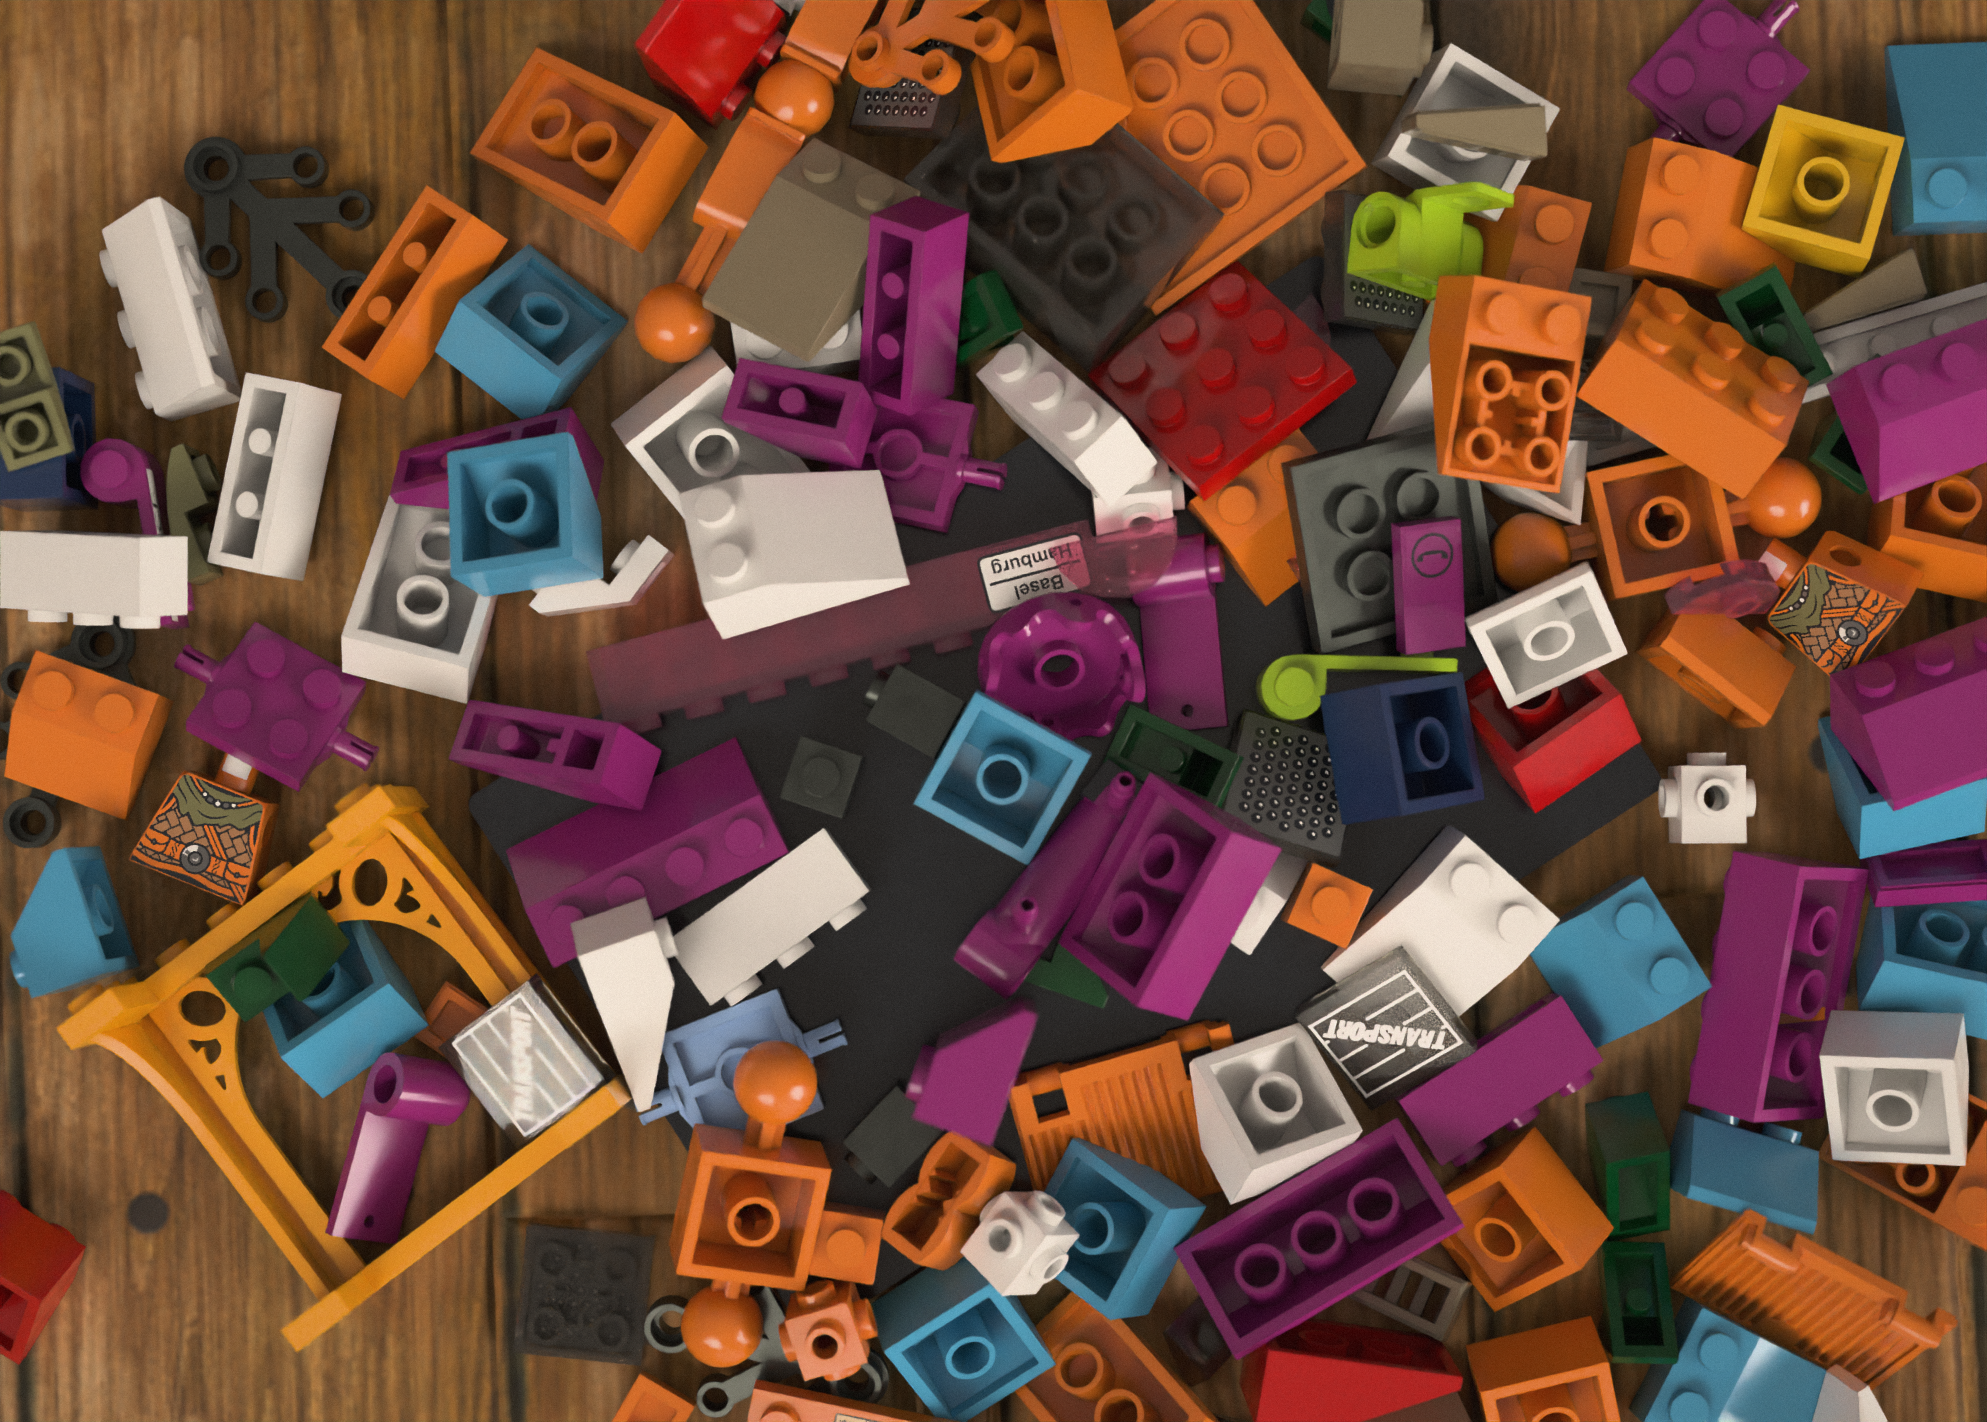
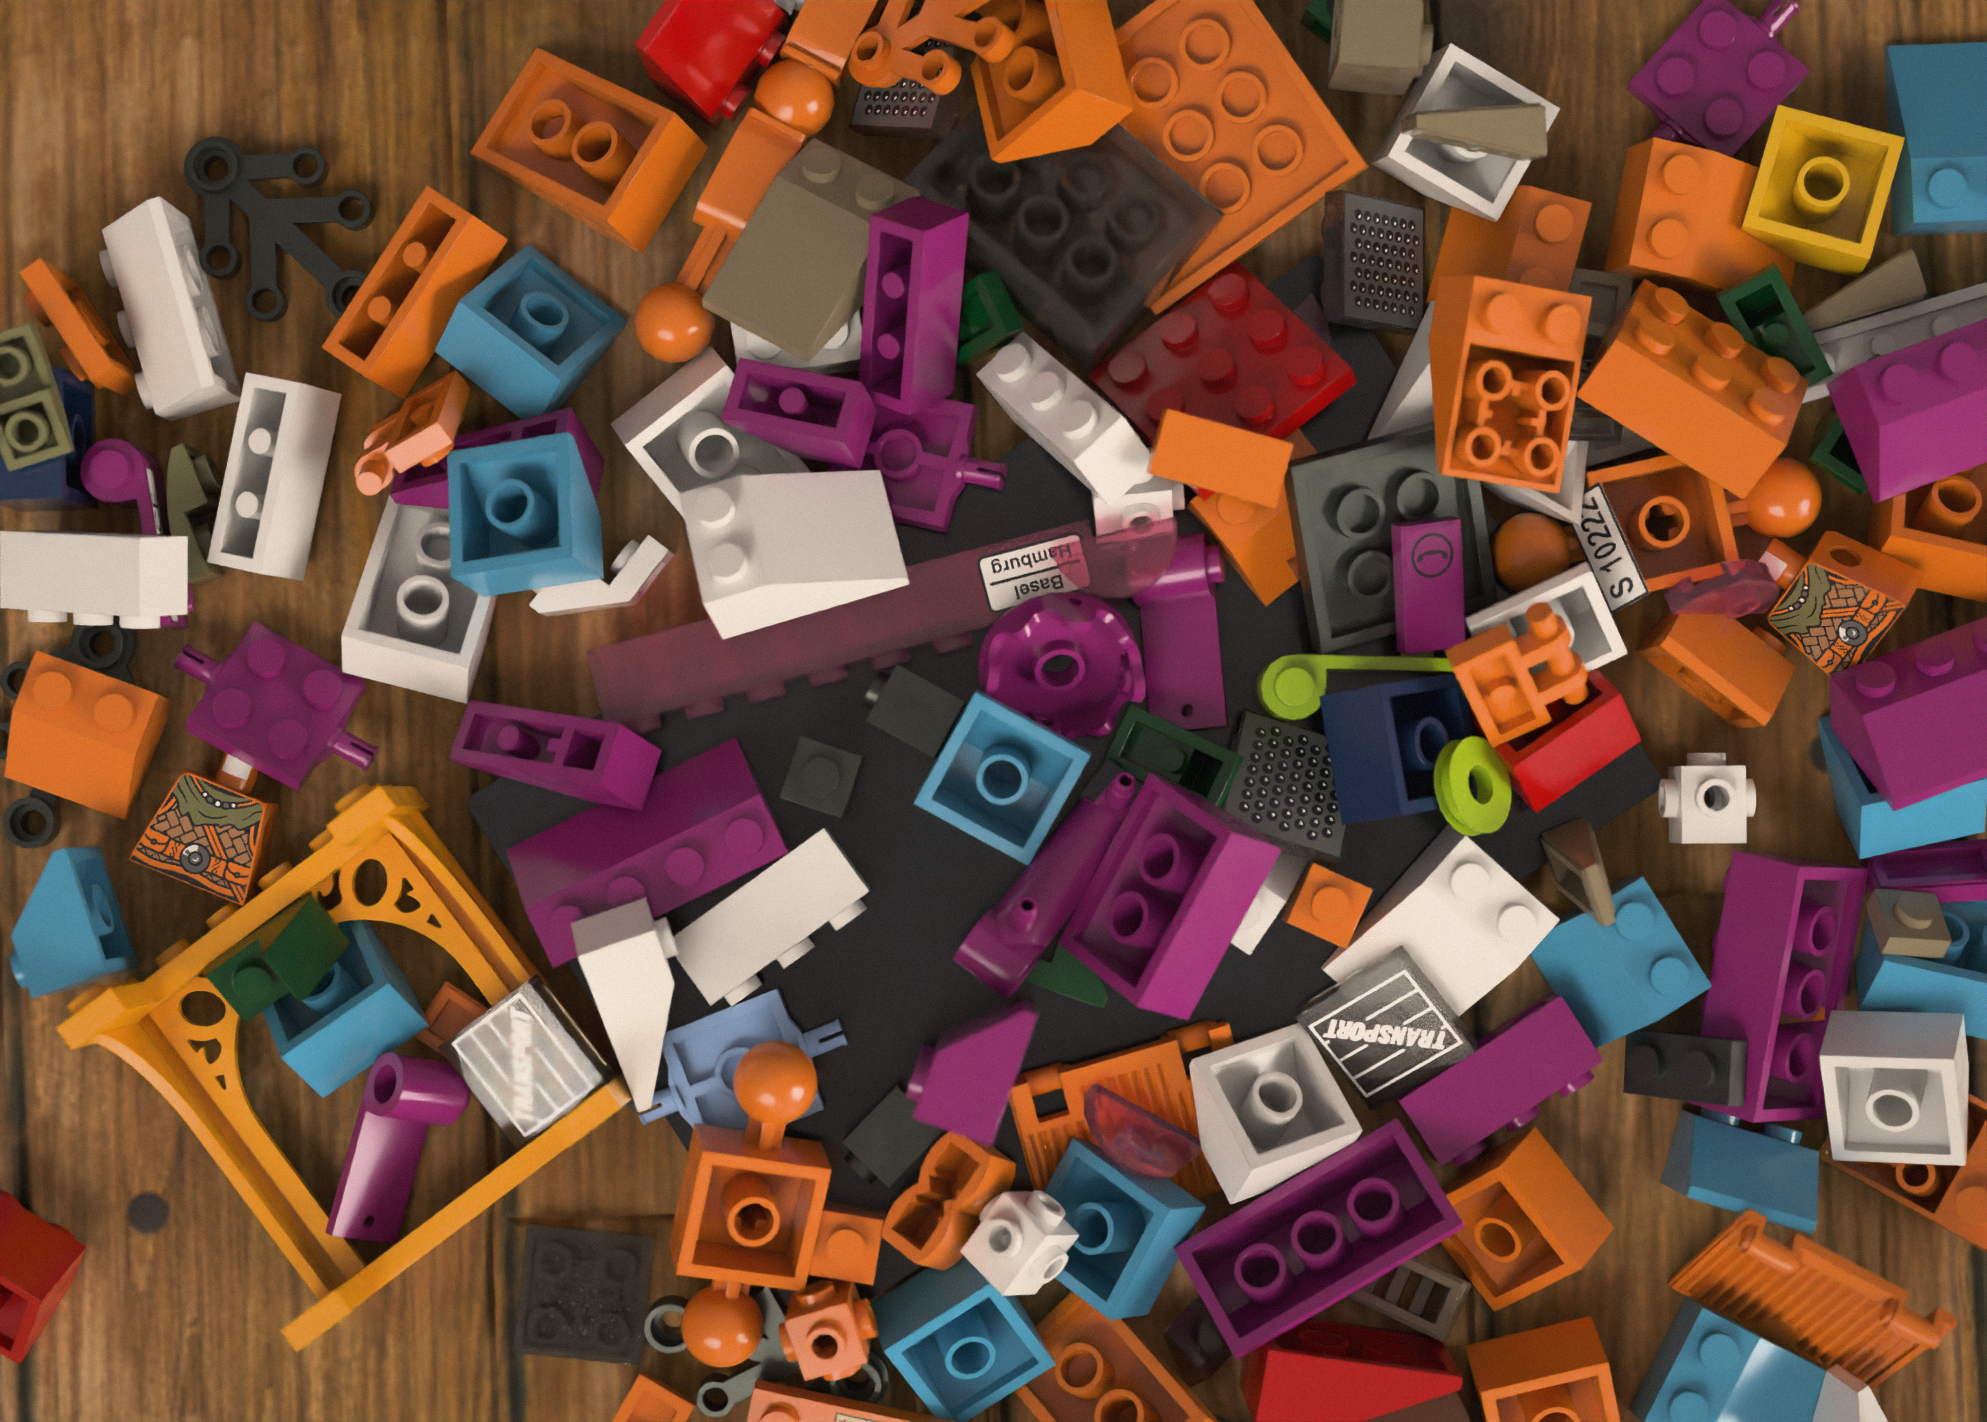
lime piece [1347,182,1515,301] -> none
dark green slope [1585,1091,1670,1241] -> none
dark green slope [1597,1241,1679,1364] -> none
none -> orange plate [19,258,139,396]
none -> orange plate [354,369,471,495]
none -> clear pink plate [1083,1083,1201,1179]
none -> orange tile [1146,409,1293,508]
none -> lime piece [1434,736,1512,836]
none -> orange plate [1445,602,1589,748]
none -> dark tan slope [1540,817,1616,927]
none -> white sticker [1569,482,1650,615]
none -> pearl dark grey plate [1623,1029,1748,1106]
none -> dark tan plate [1866,889,1952,958]

